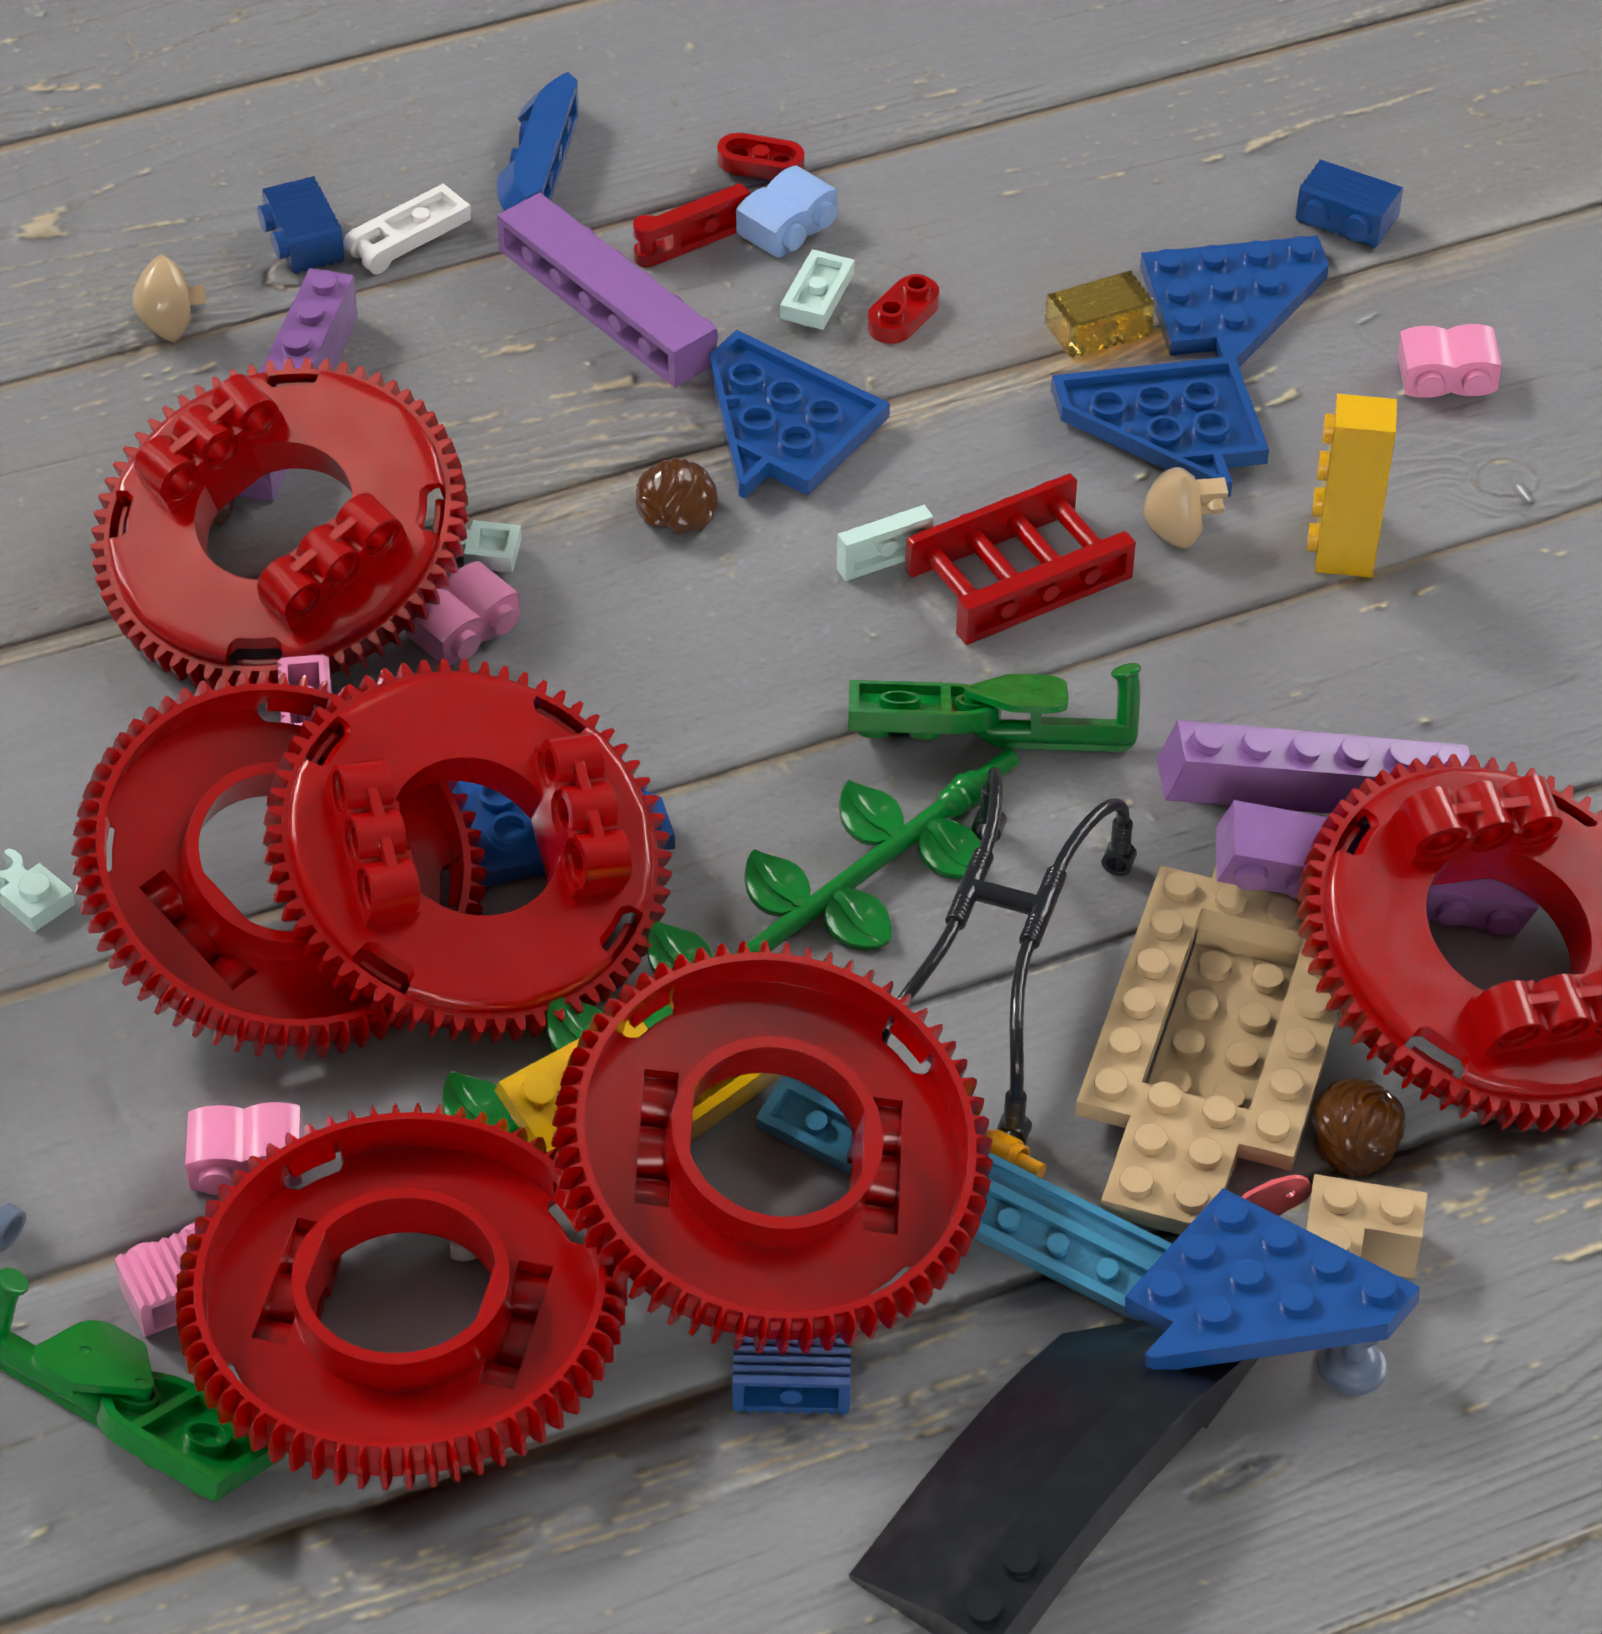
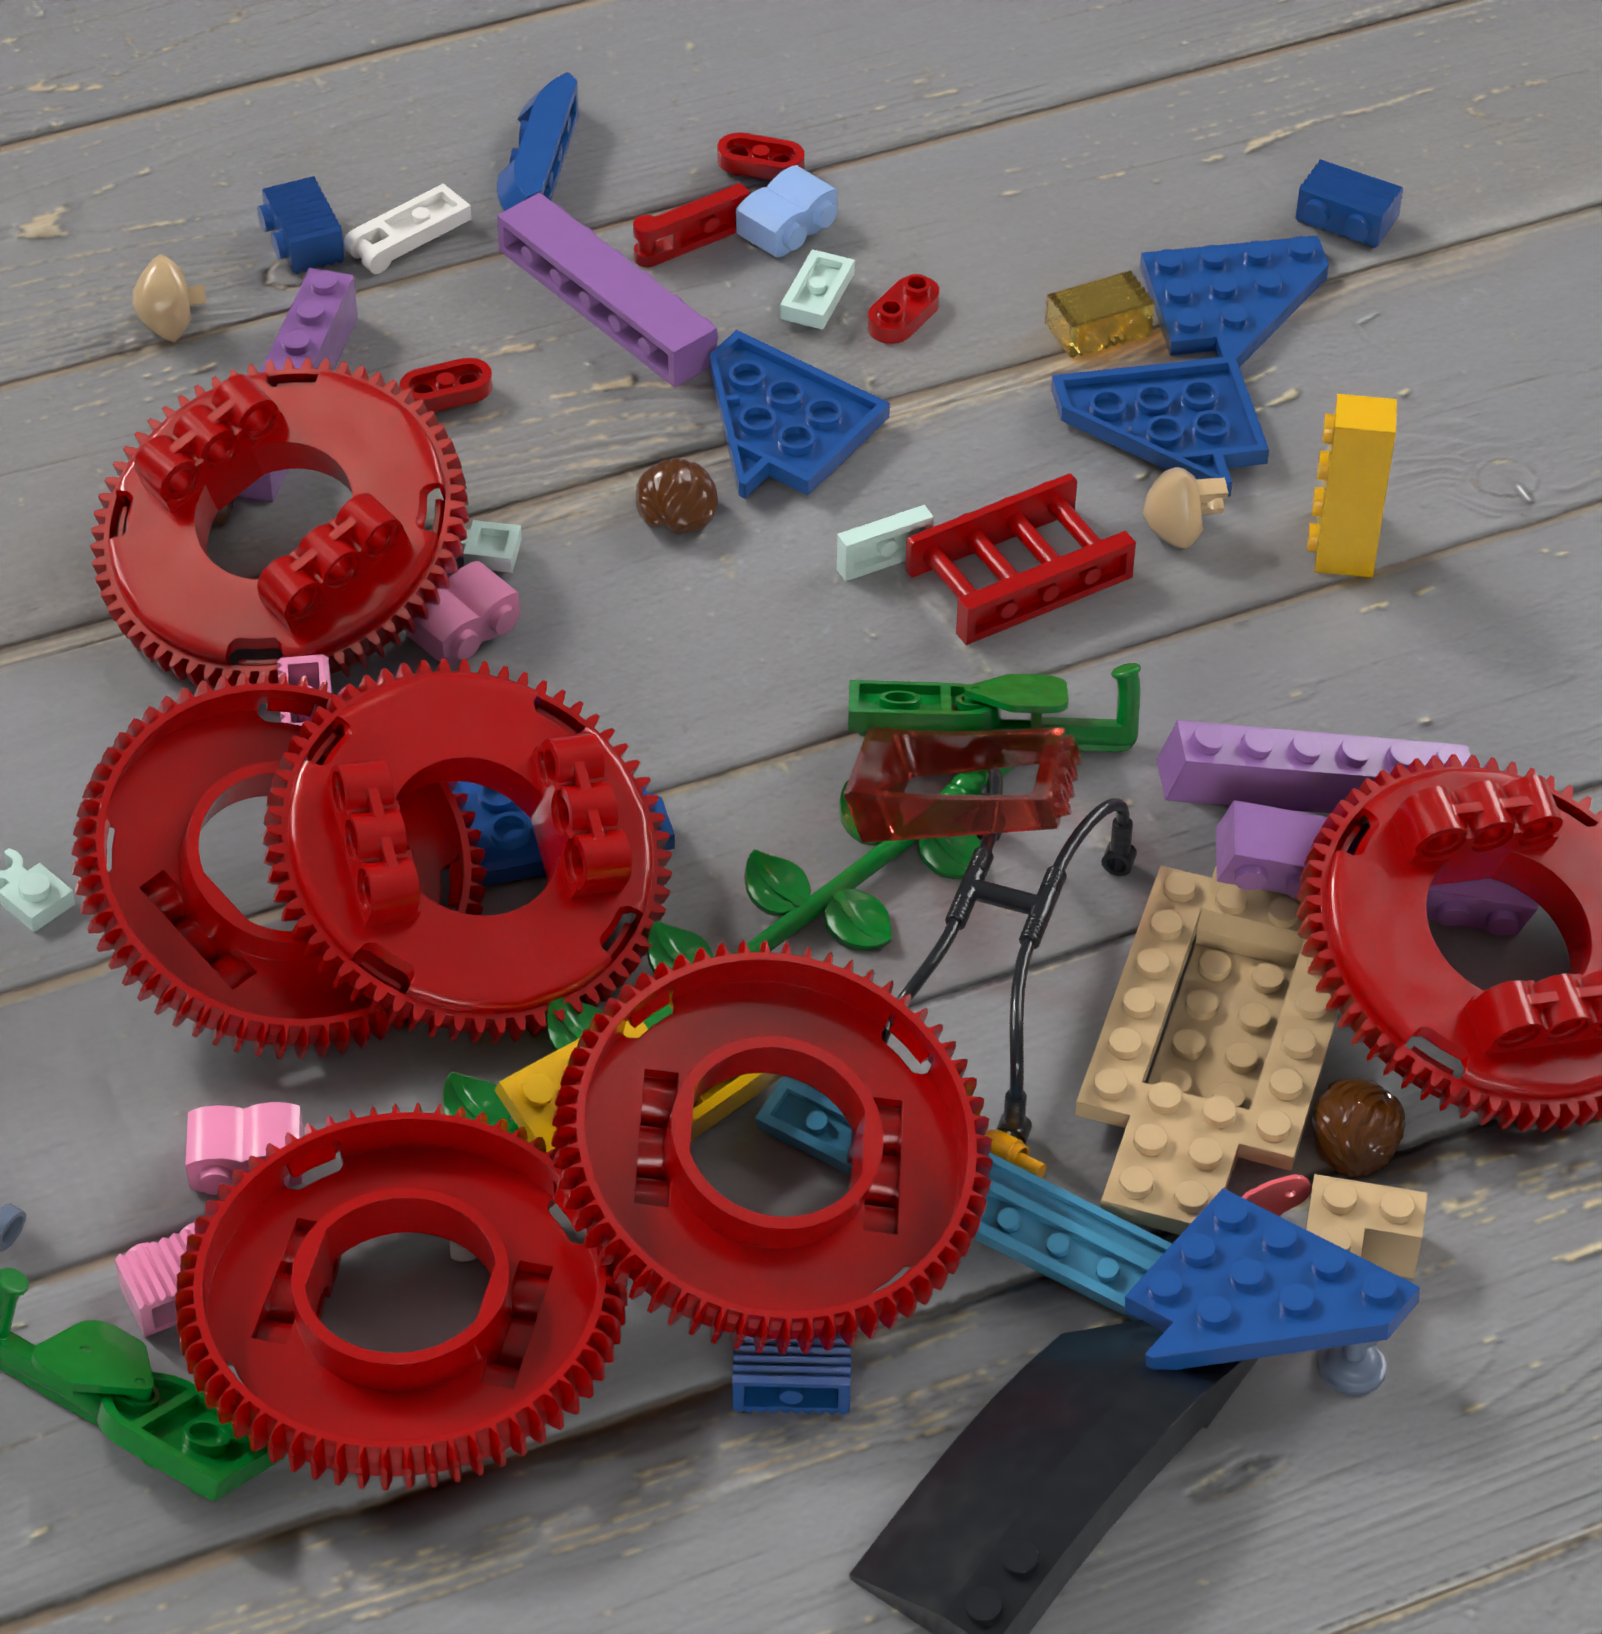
bright pink brick [1397,324,1502,398] -> none
none -> red plate [399,358,493,412]
none -> clear red windscreen [844,727,1082,843]

